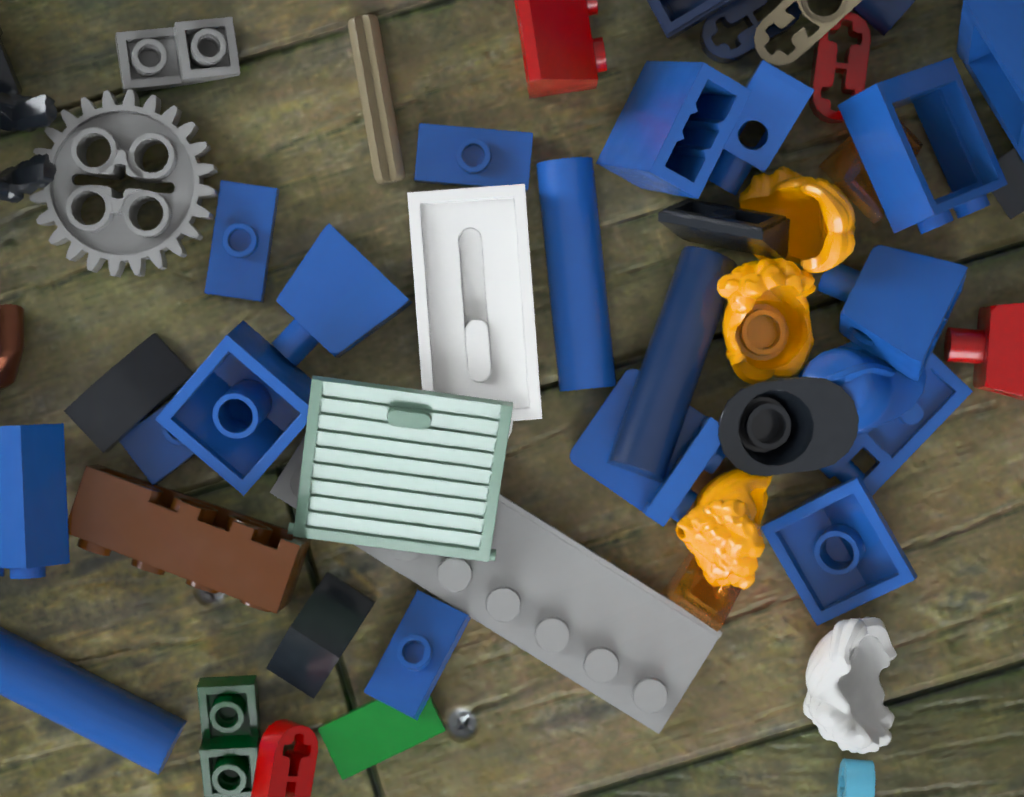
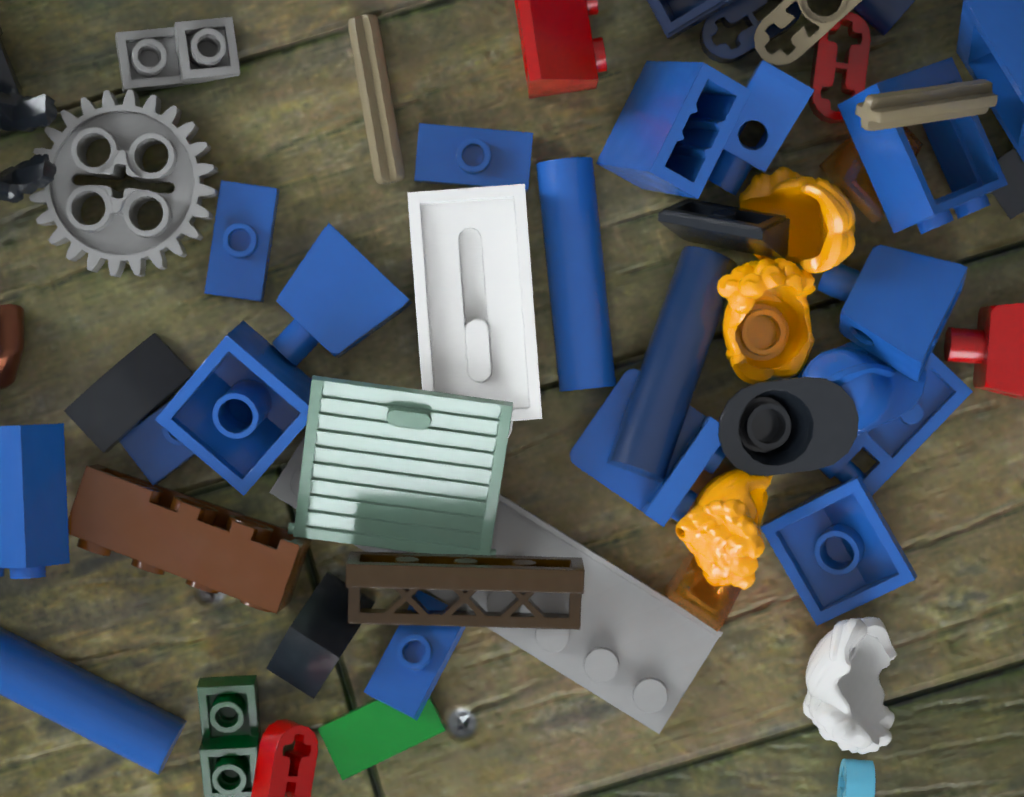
none -> dark brown fence [346,551,585,630]
none -> dark tan axle [855,79,998,131]

